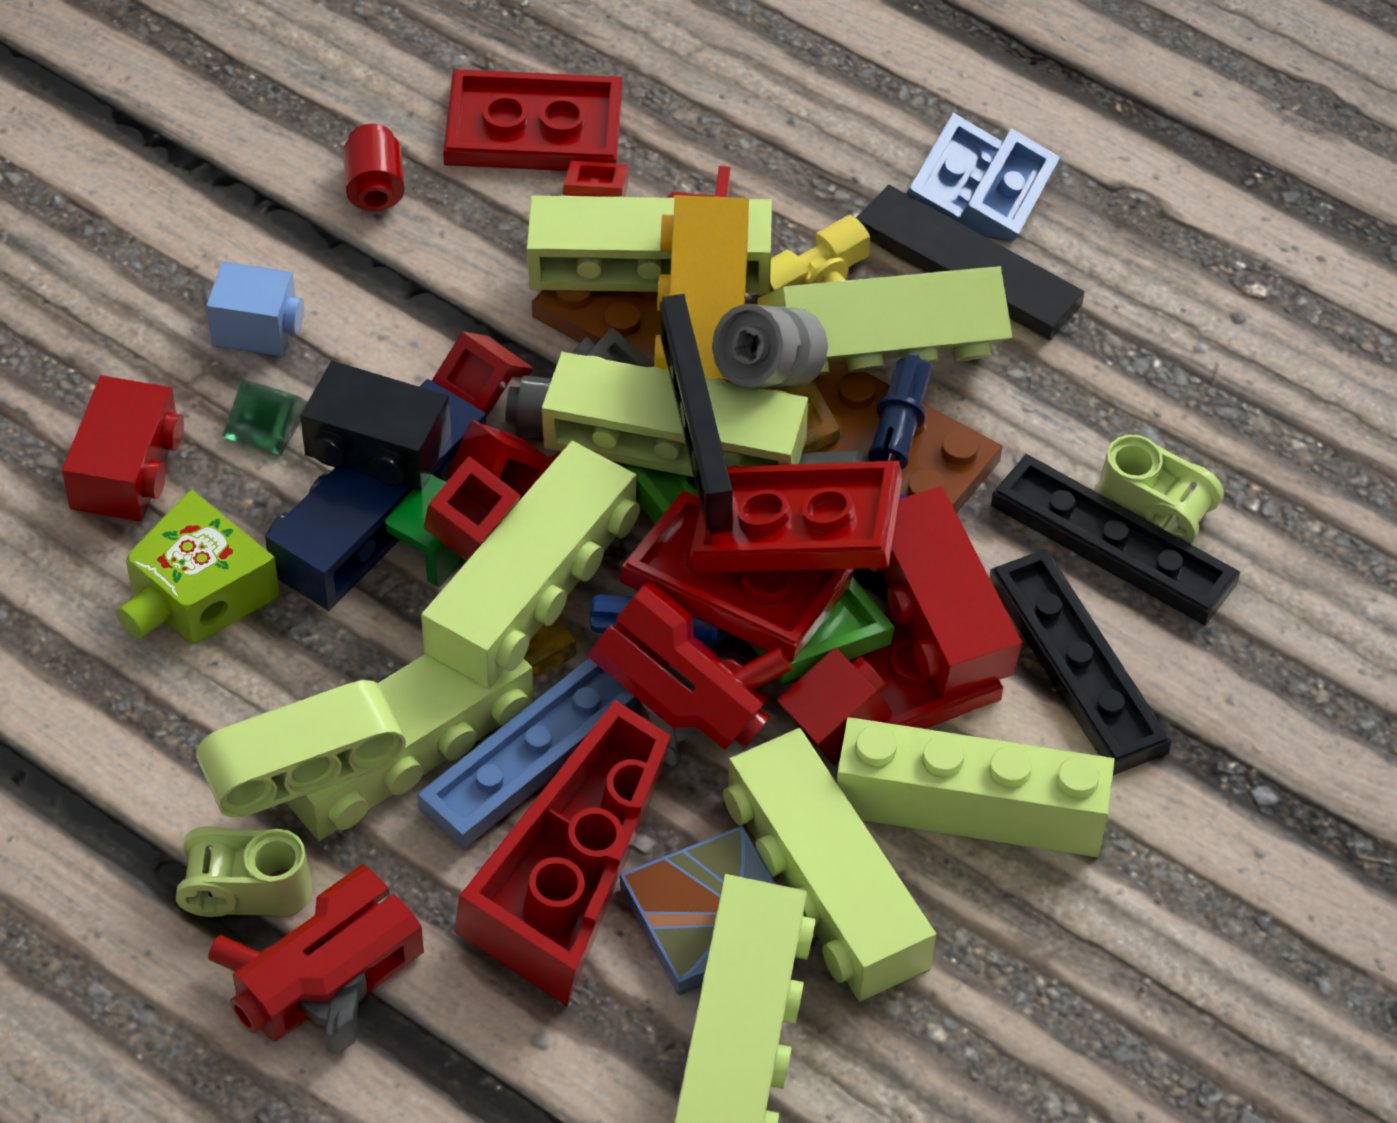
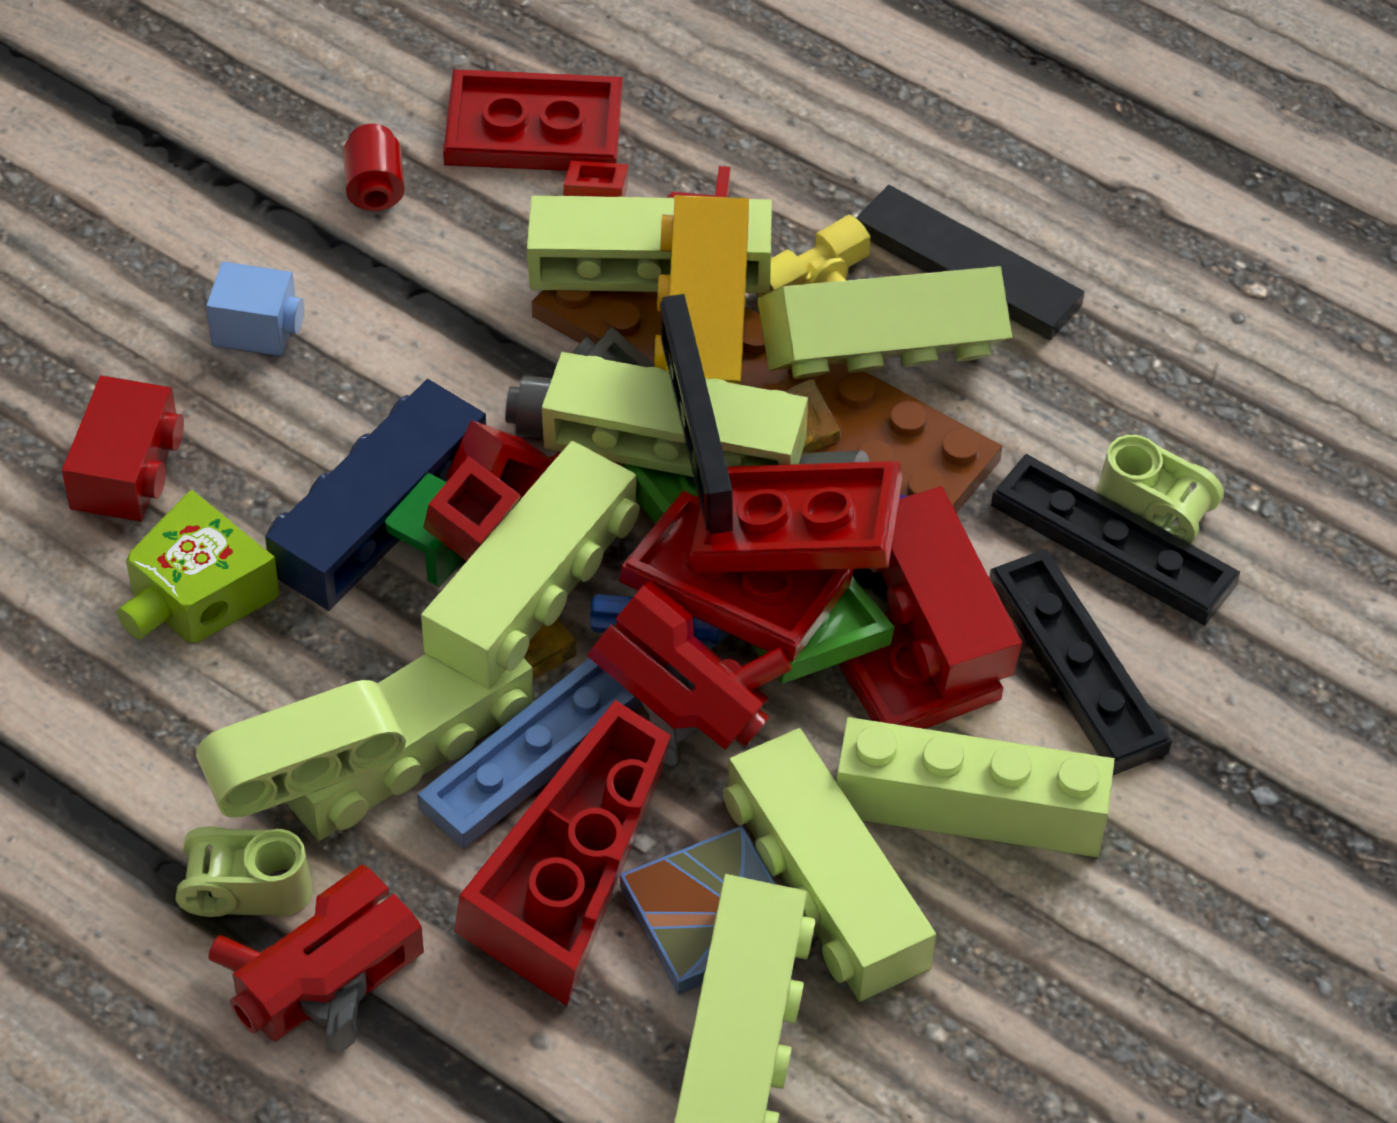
clear green slope [222,378,308,455] -> none
black brick [300,360,451,491] -> none
red panel [432,331,534,418] -> none
light grey wheel [712,304,828,389] -> none
red brick [777,647,893,766] -> none
dark blue axle [868,353,933,470] -> none
slope [906,113,1060,241] -> none

